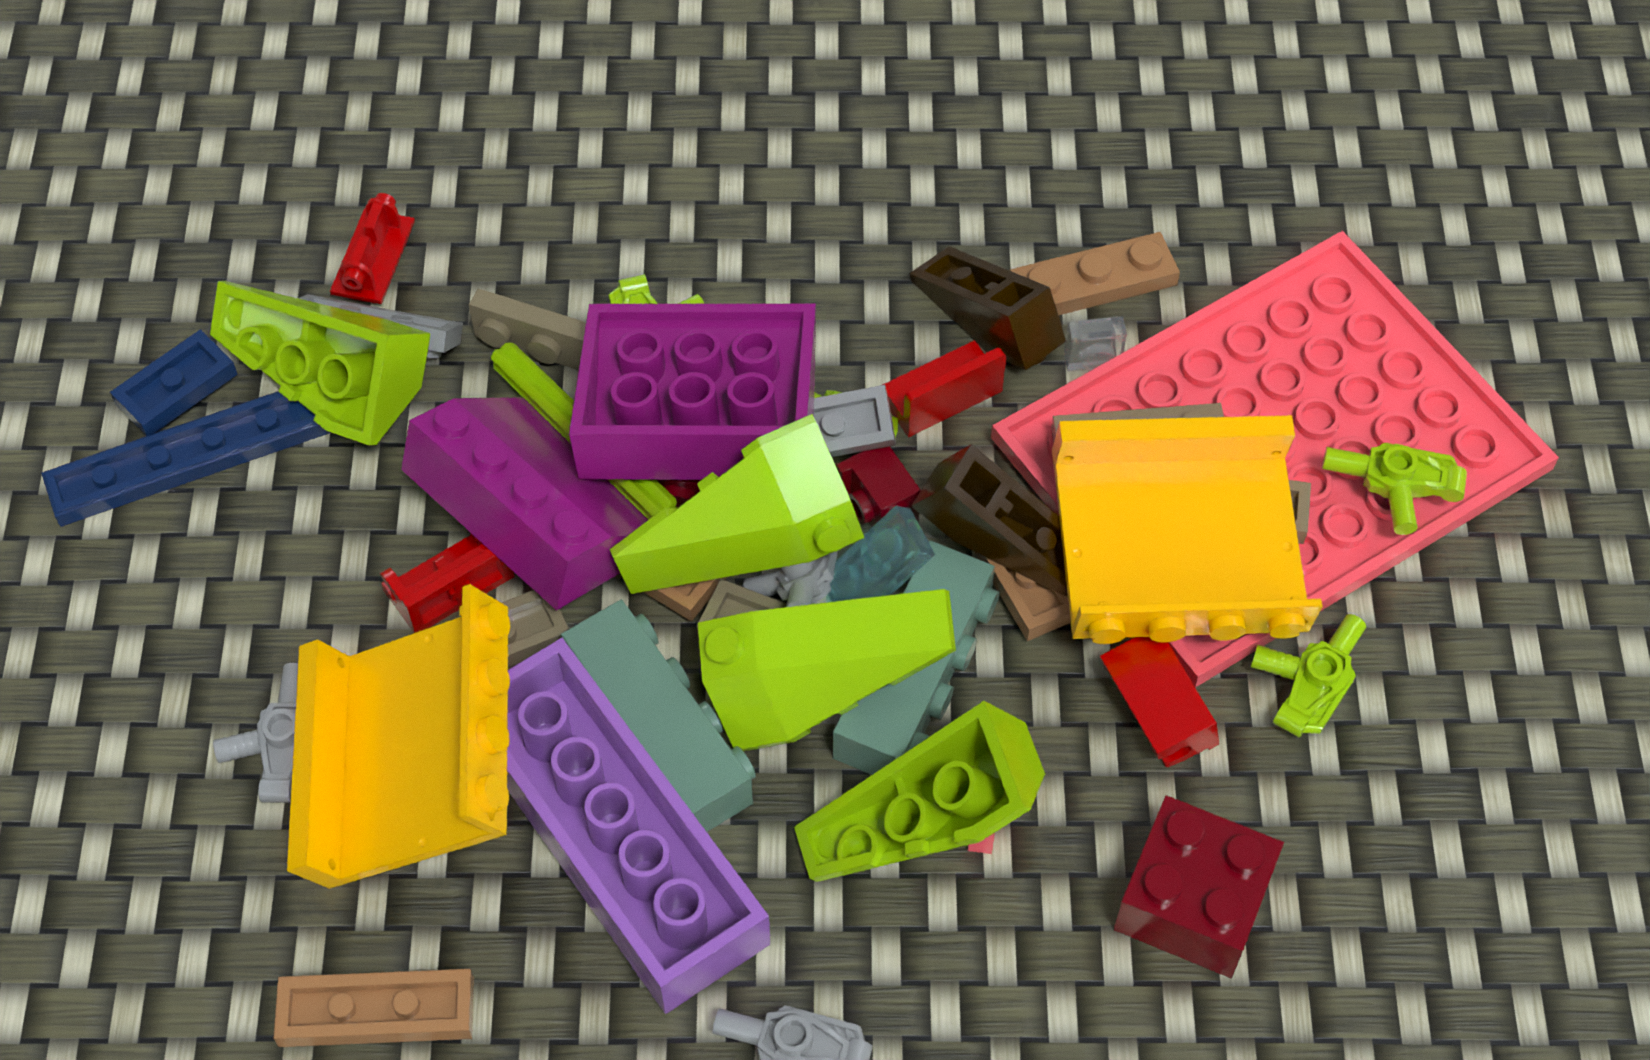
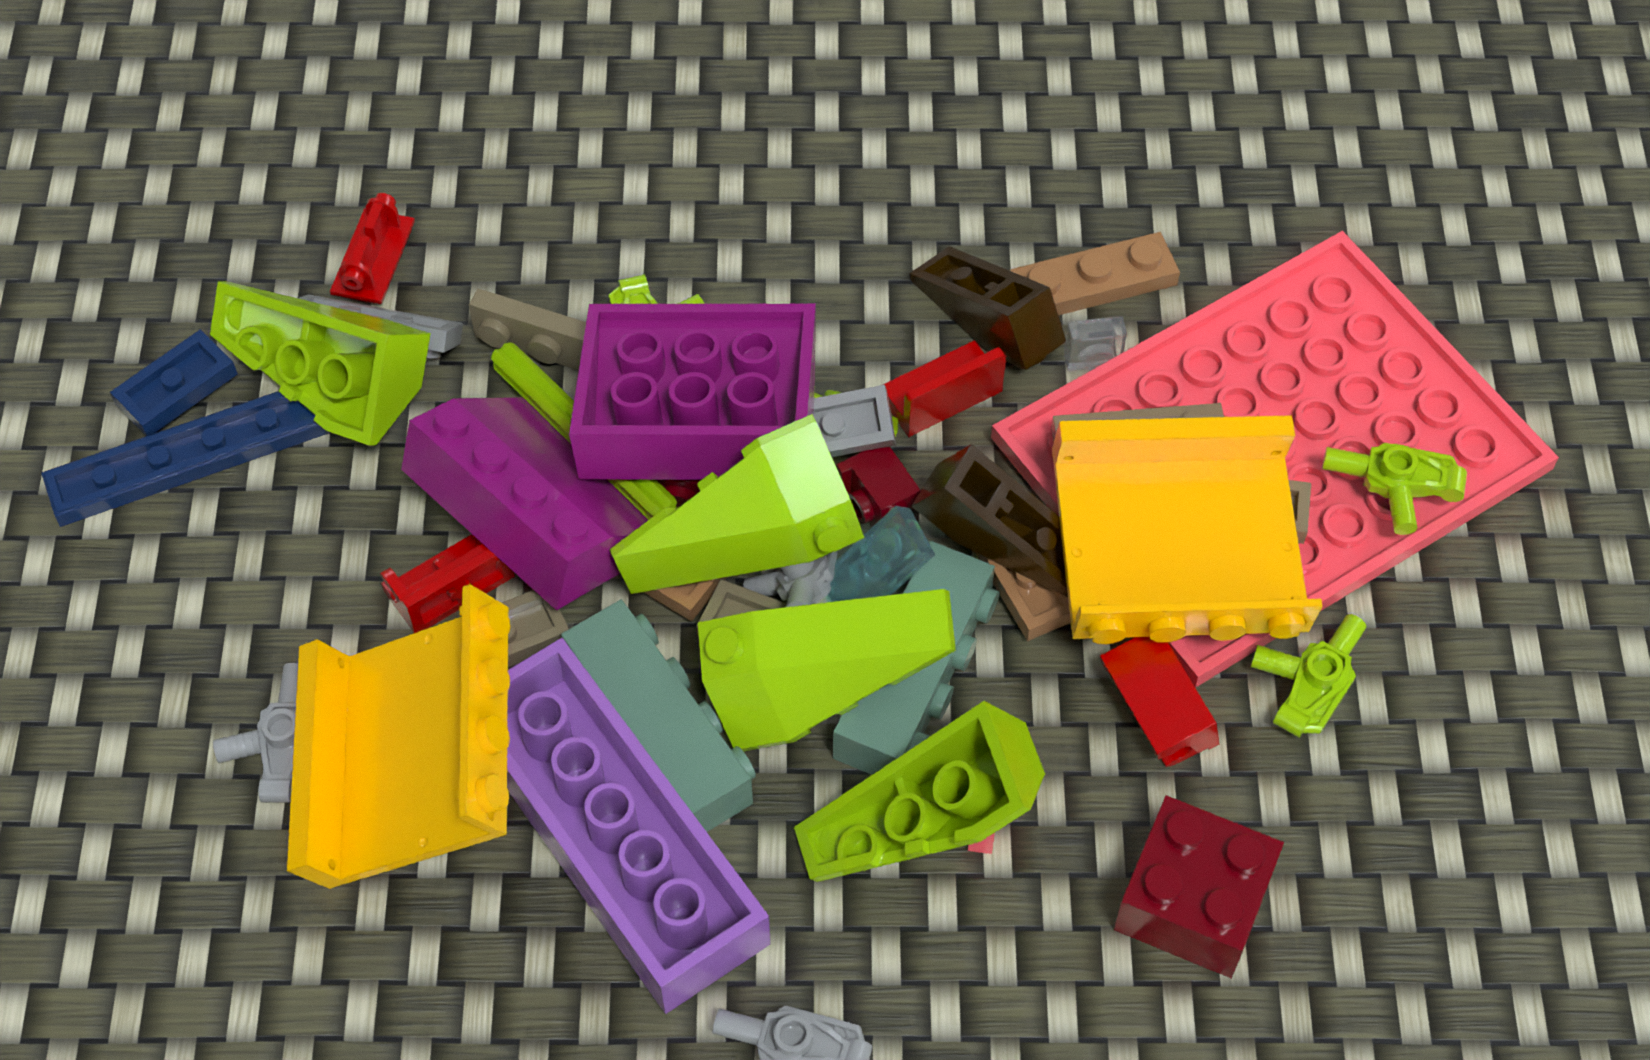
medium nougat plate [274,969,474,1047] -> none

